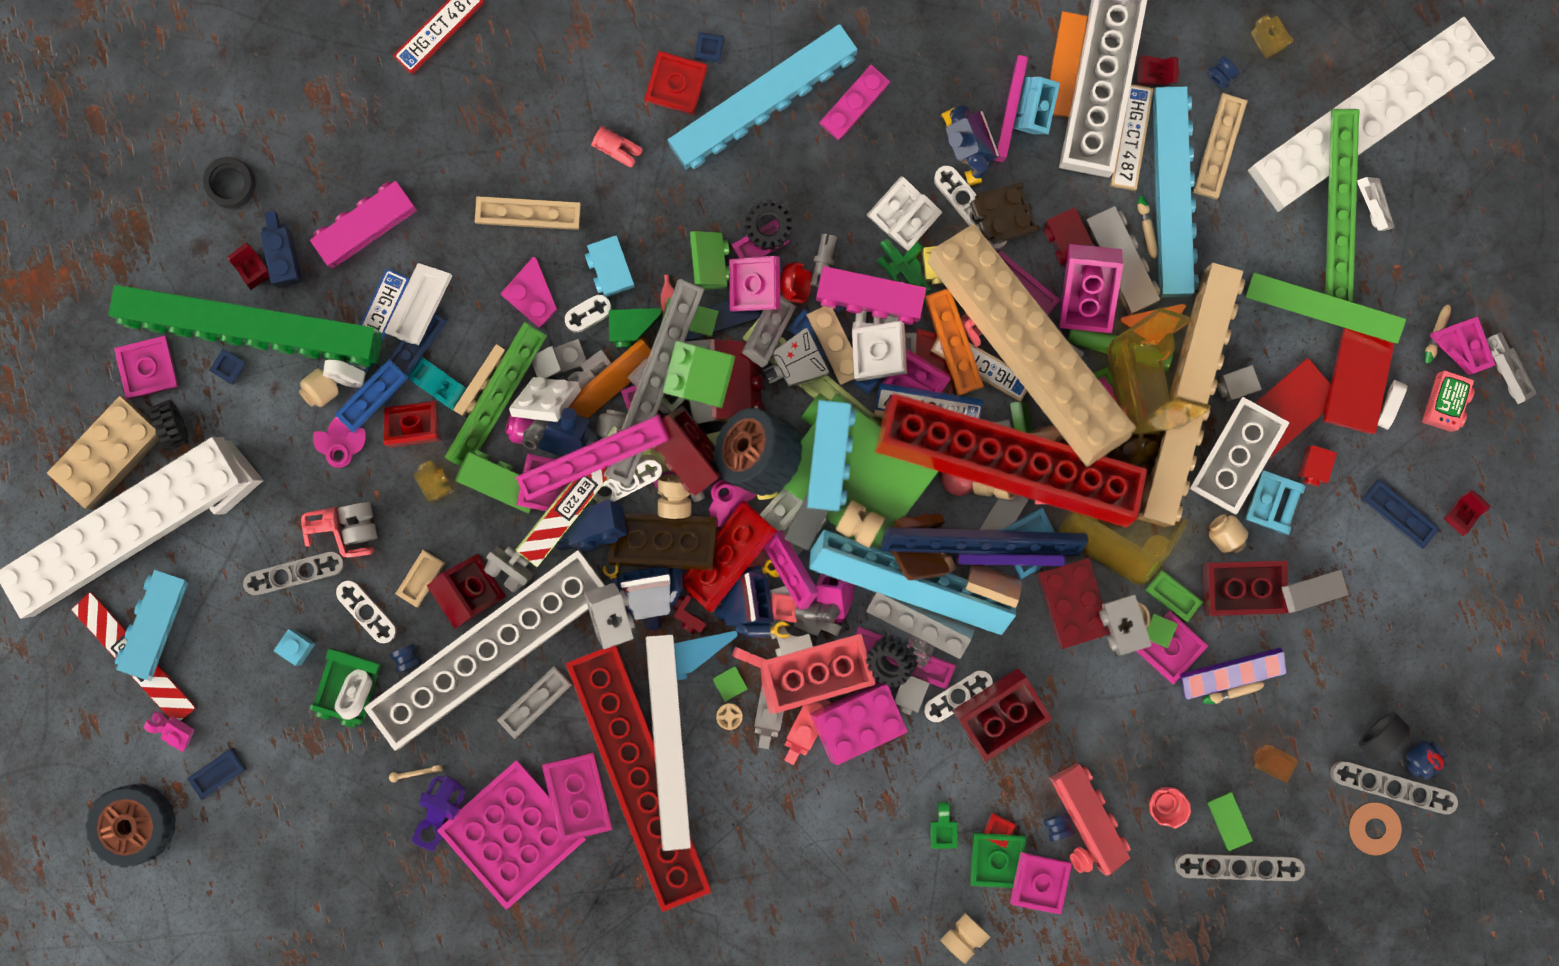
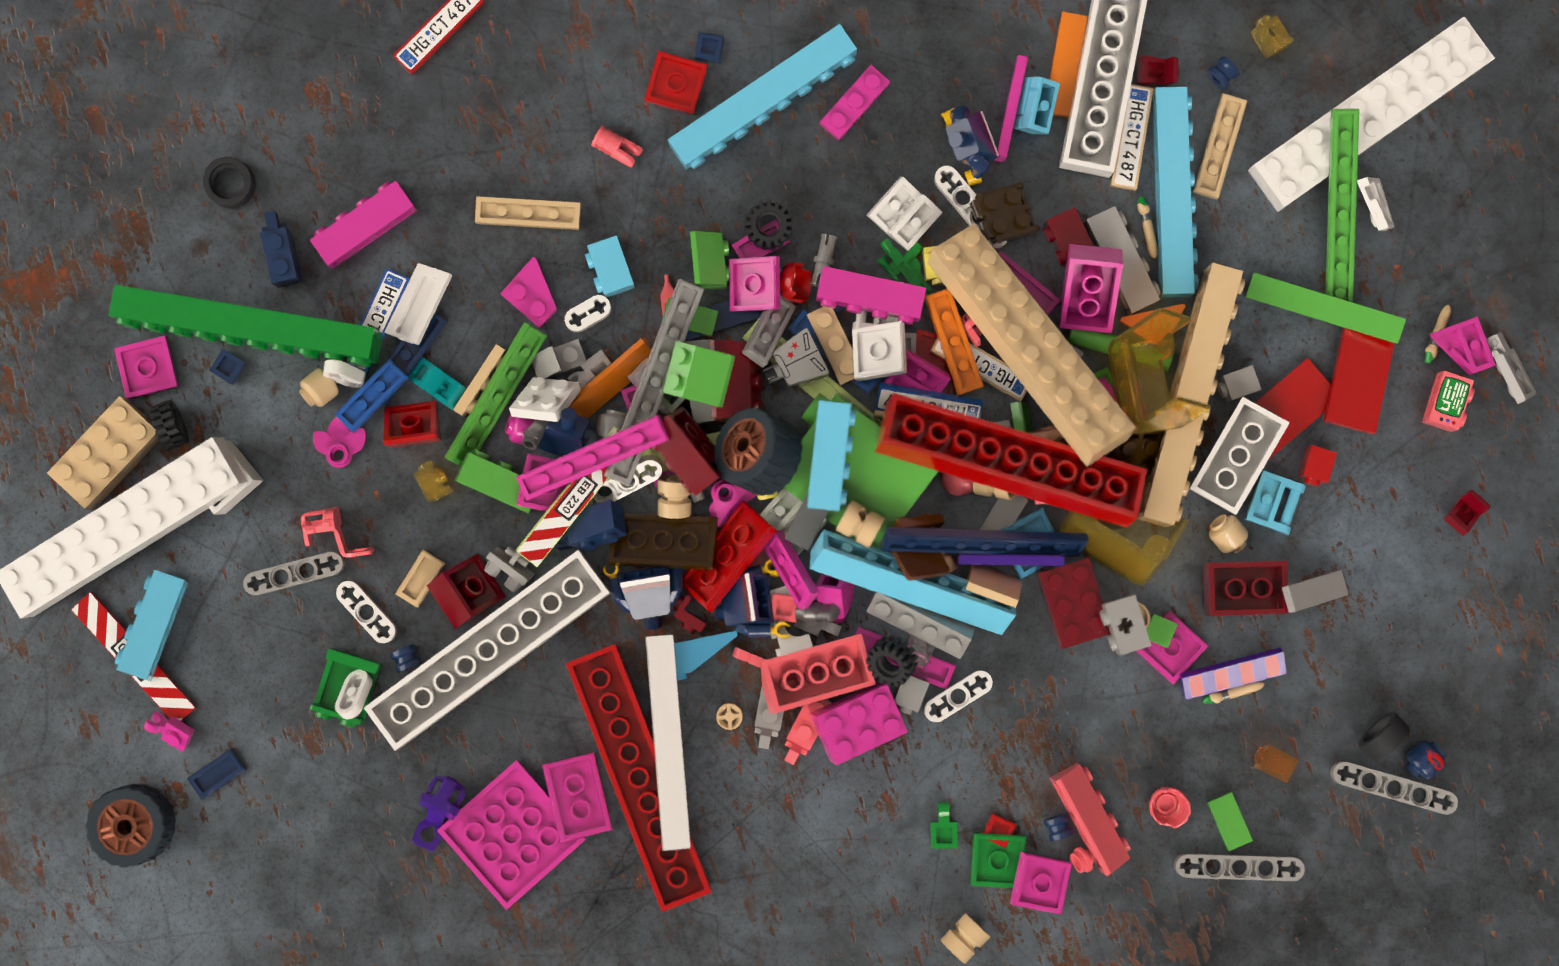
dark red bracket [227,243,270,290] -> none
medium azure brick [274,629,316,666] -> none
light grey wheel [337,502,378,545] -> none
tan hinge [389,765,443,783] -> none
light grey tile [497,666,573,739] -> none
light grey brick [584,583,635,649] -> none
green slope [609,308,662,348] -> none
bright green tile [713,666,748,702] -> none
dark red brick [952,668,1052,762] -> none
bright green tile [1145,570,1203,622] -> none
nougat piece [1349,803,1402,855] -> none
dark blue tile [1361,479,1440,549] -> none
white beam [1377,380,1407,430] -> none

